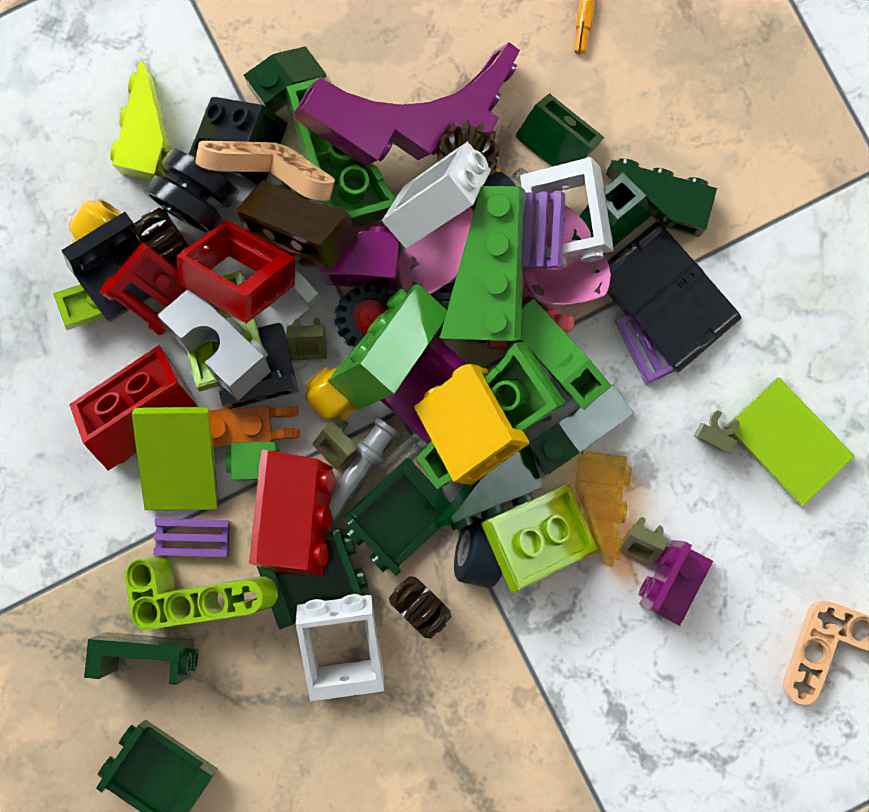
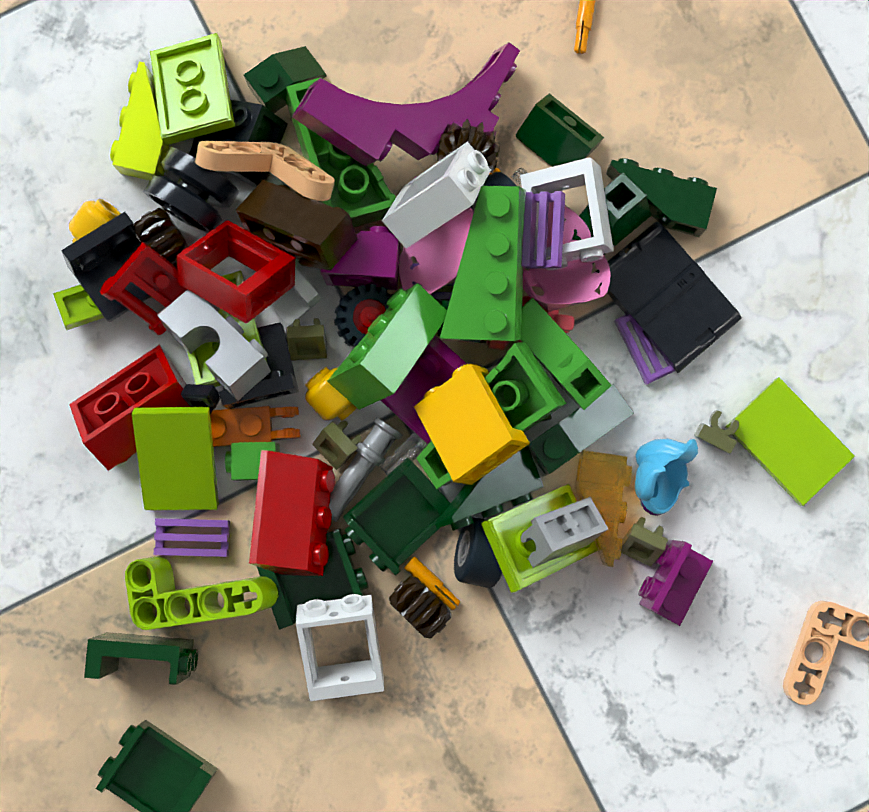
none -> tile [150,33,235,145]
none -> black tile [180,384,220,414]
none -> light orange piece [404,556,460,610]
none -> light grey hinge [521,497,608,568]
none -> medium azure hair [634,438,698,516]

